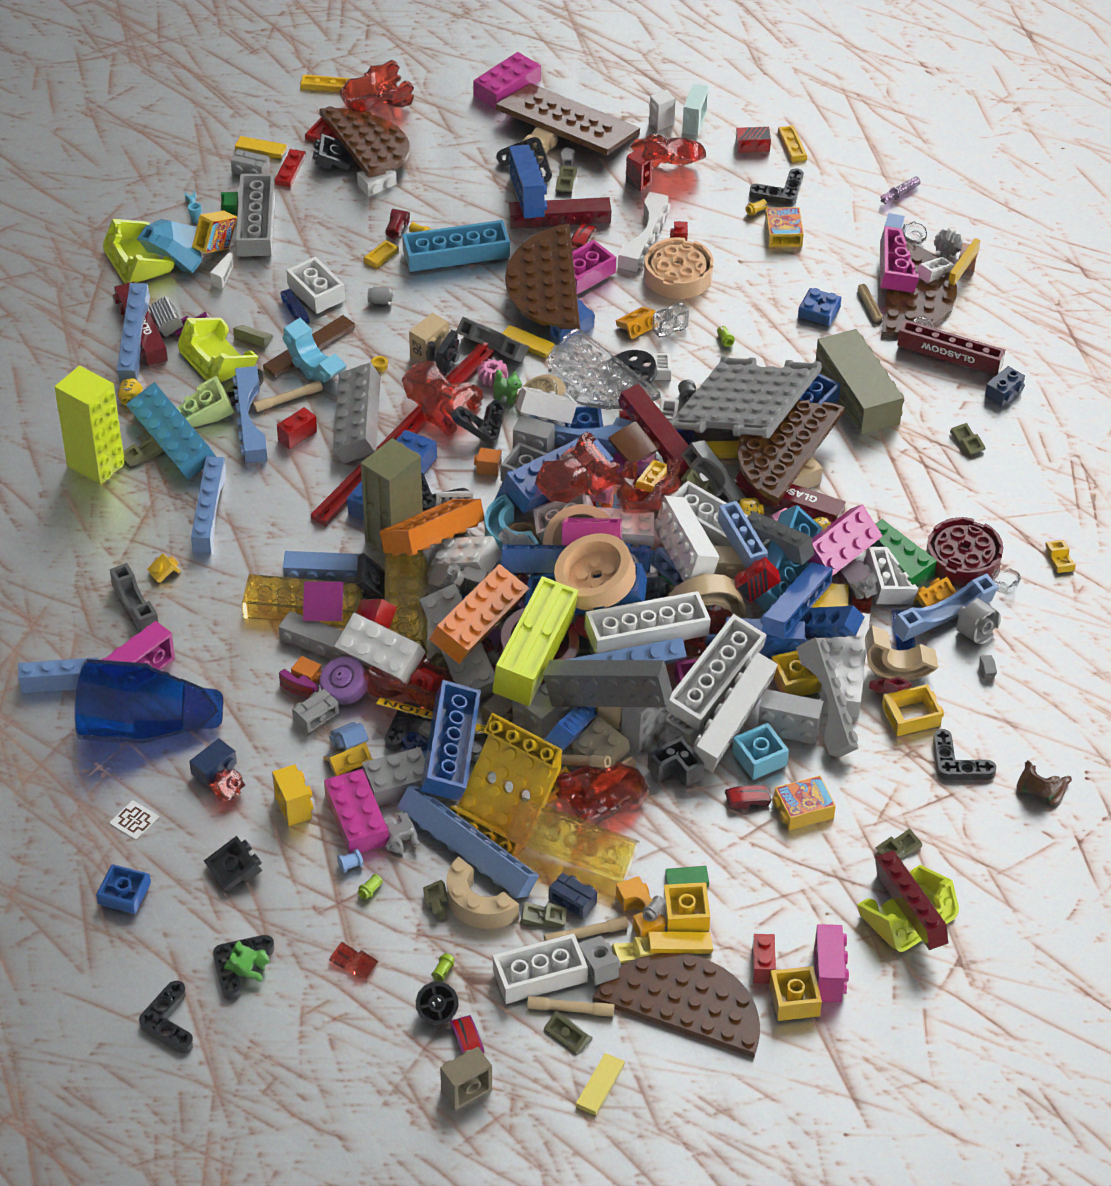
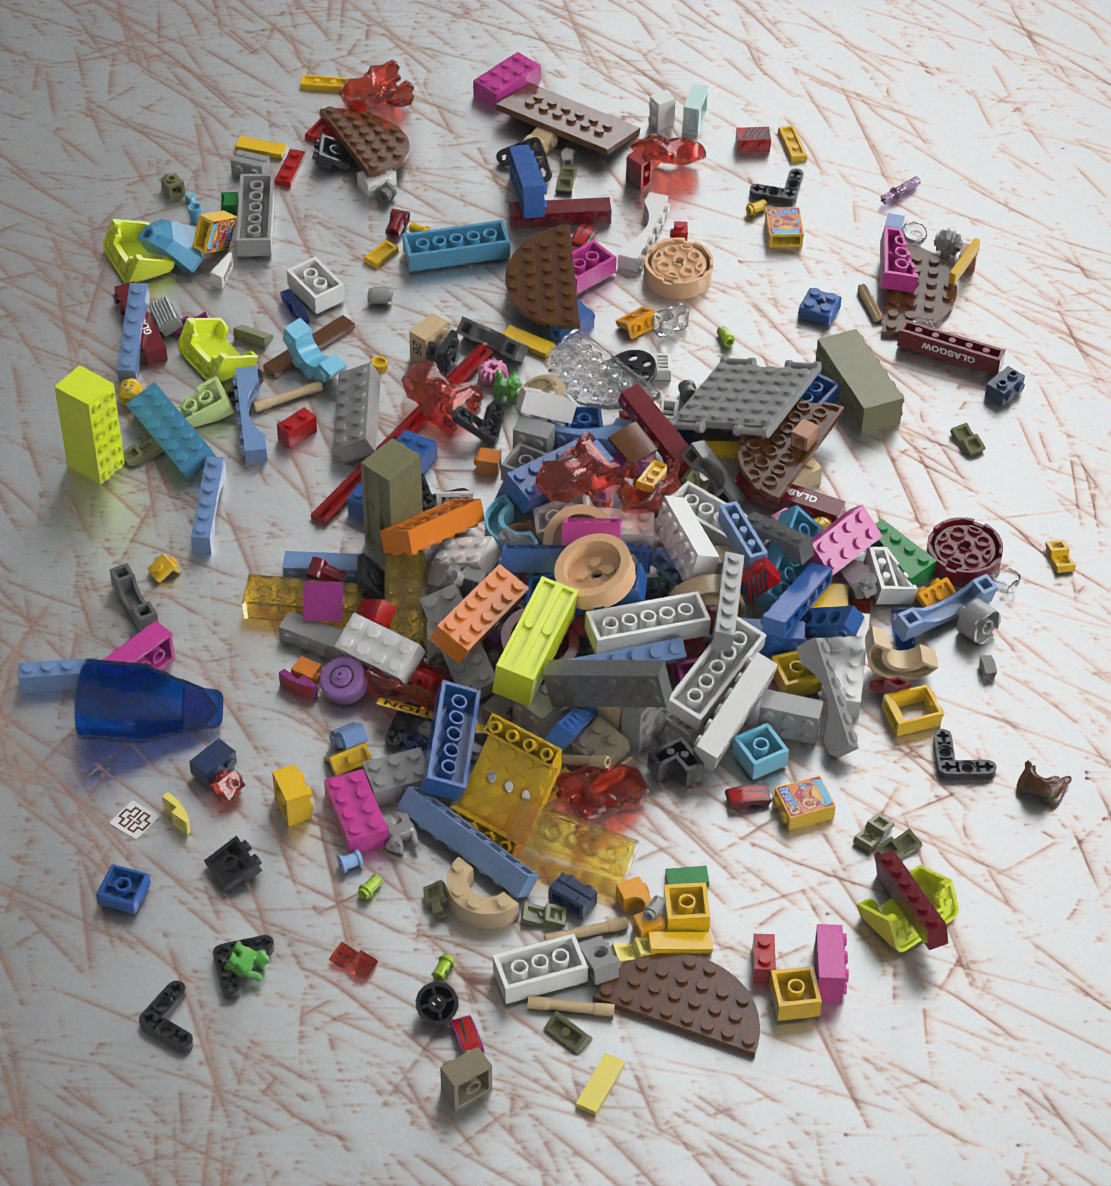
light grey brick [292,689,339,734] -> none
yellow head [738,498,764,516] -> none
white slope [917,257,955,283] -> none
none -> olive brick [161,173,185,200]
none -> light yellow slope [162,792,190,835]
none -> dark red piece [305,557,346,582]
none -> dark grey wheel [375,183,397,204]
none -> light grey arch [711,551,744,652]
none -> nougat brick [791,419,819,452]
none -> olive slope [853,813,895,853]

